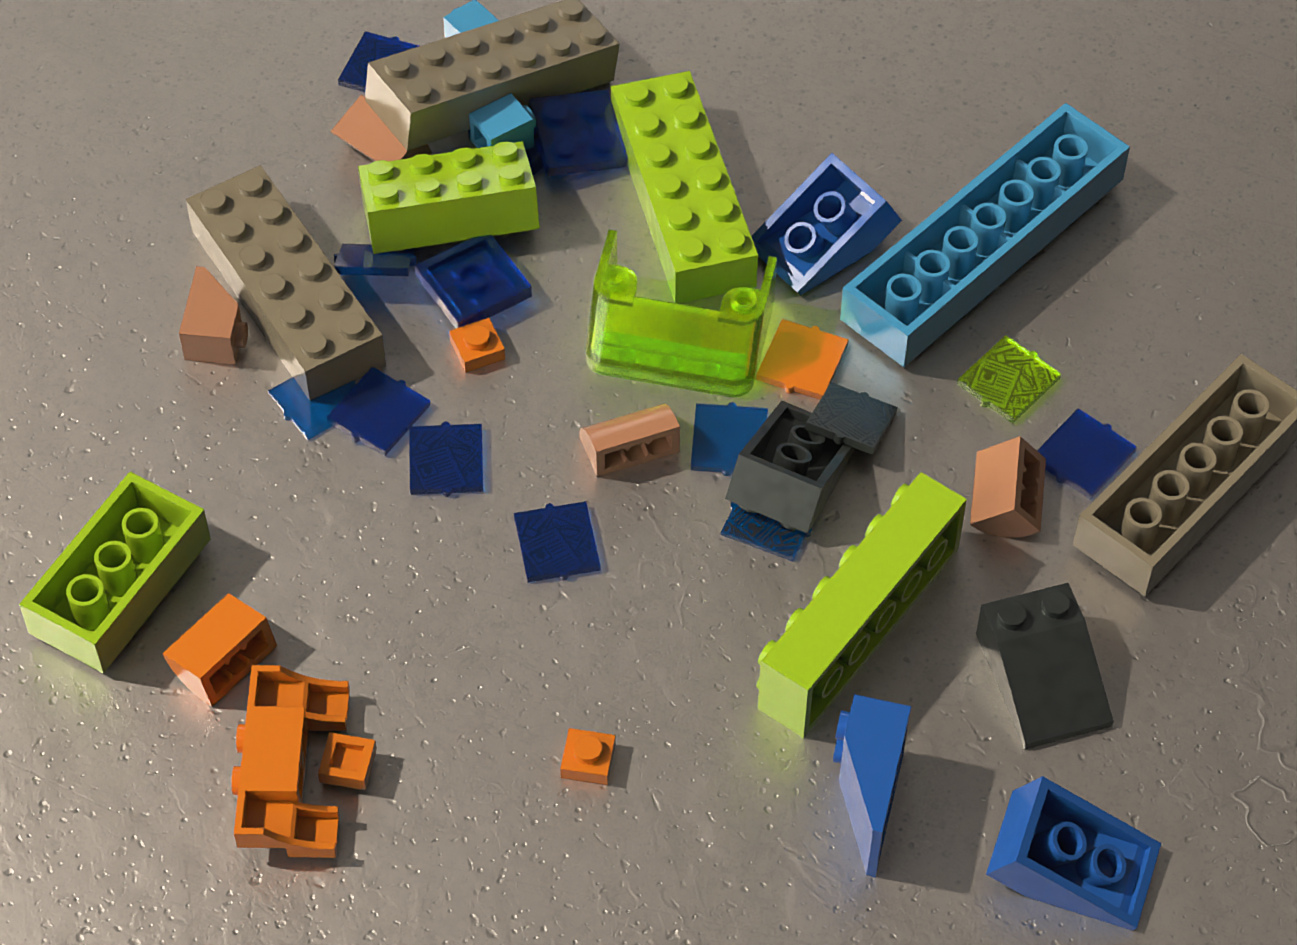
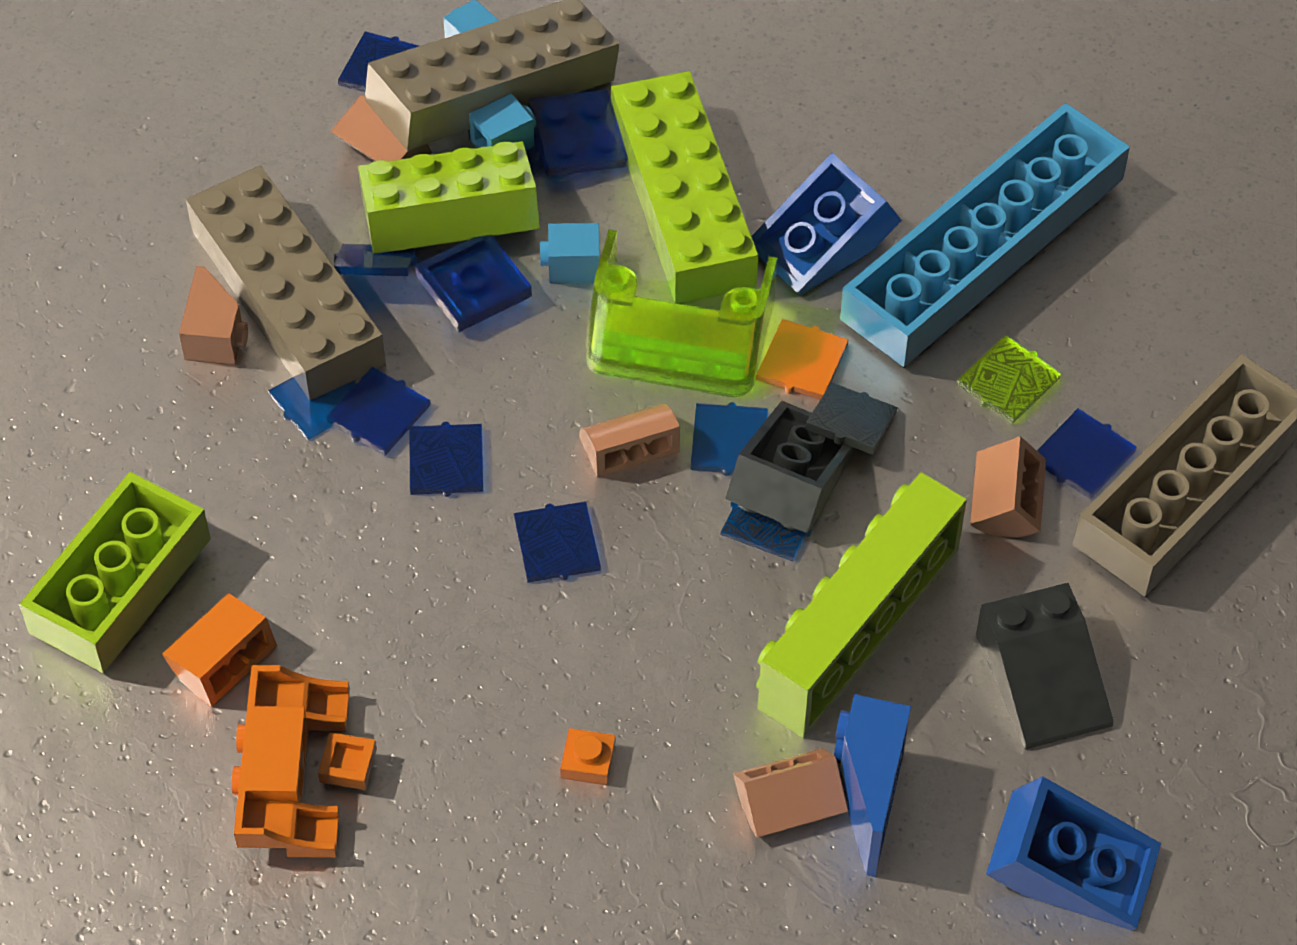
orange plate [449,318,505,373] -> none
none -> dark azure brick [540,223,600,283]
none -> nougat brick [733,748,848,838]

